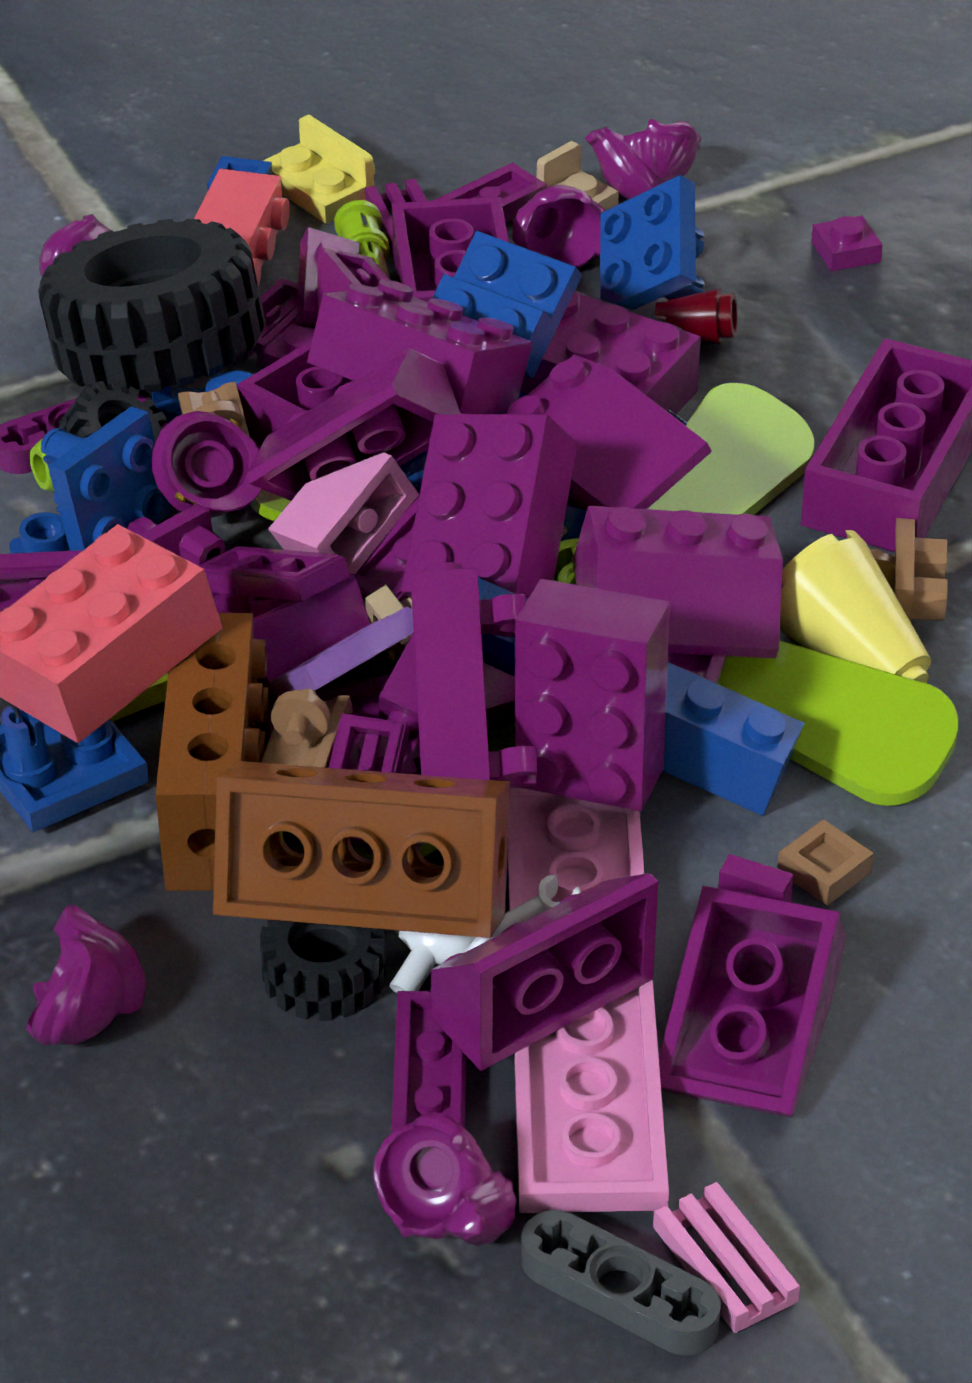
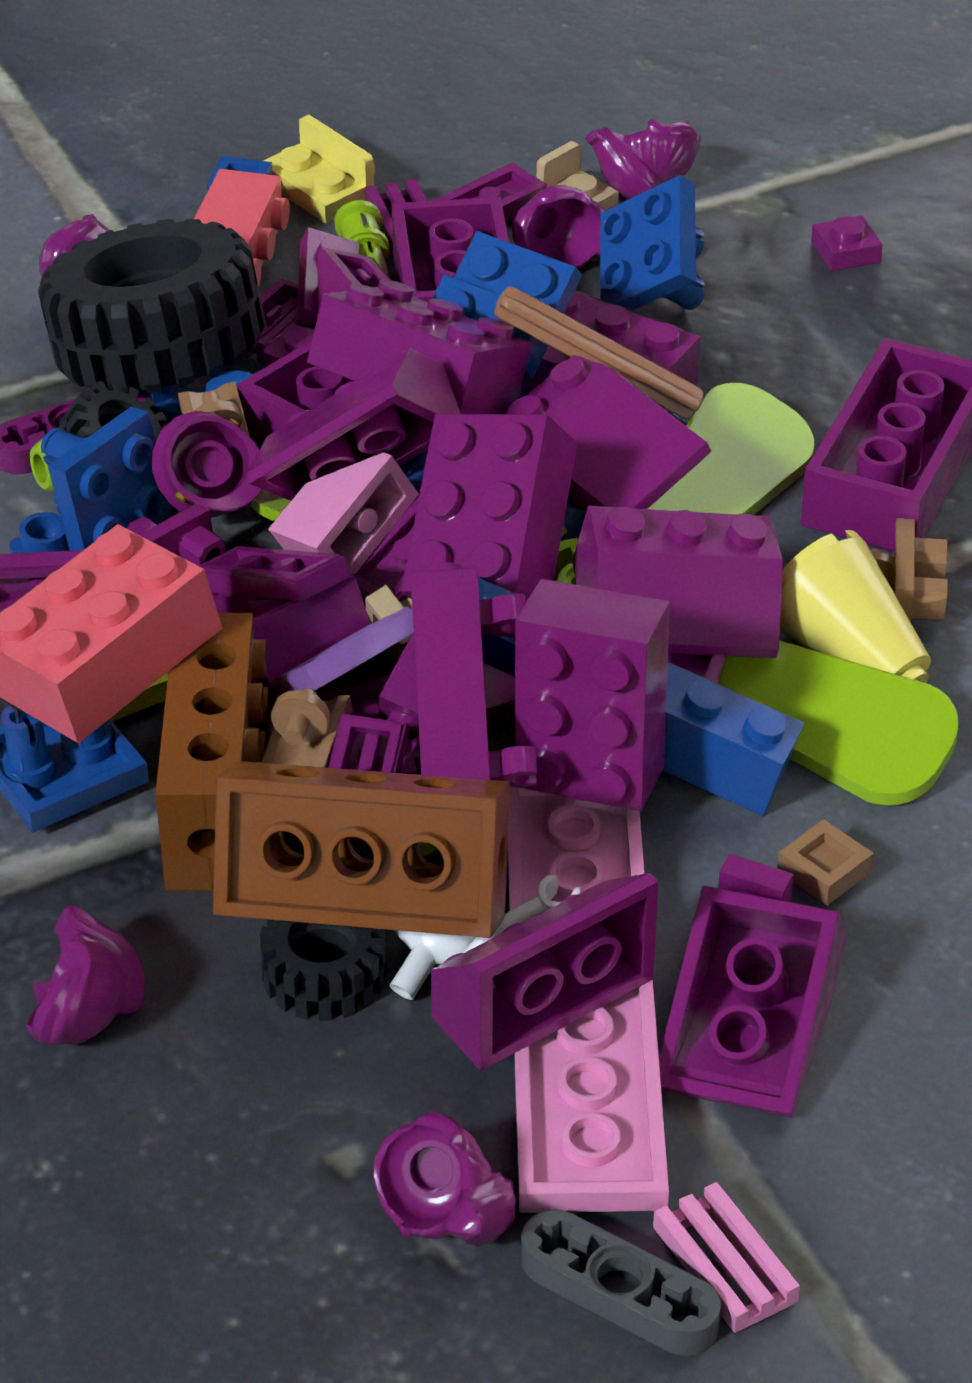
magenta tile [391,991,466,1133] -> none
dark red cone [655,288,738,344] -> none
none -> nougat axle [494,286,703,419]

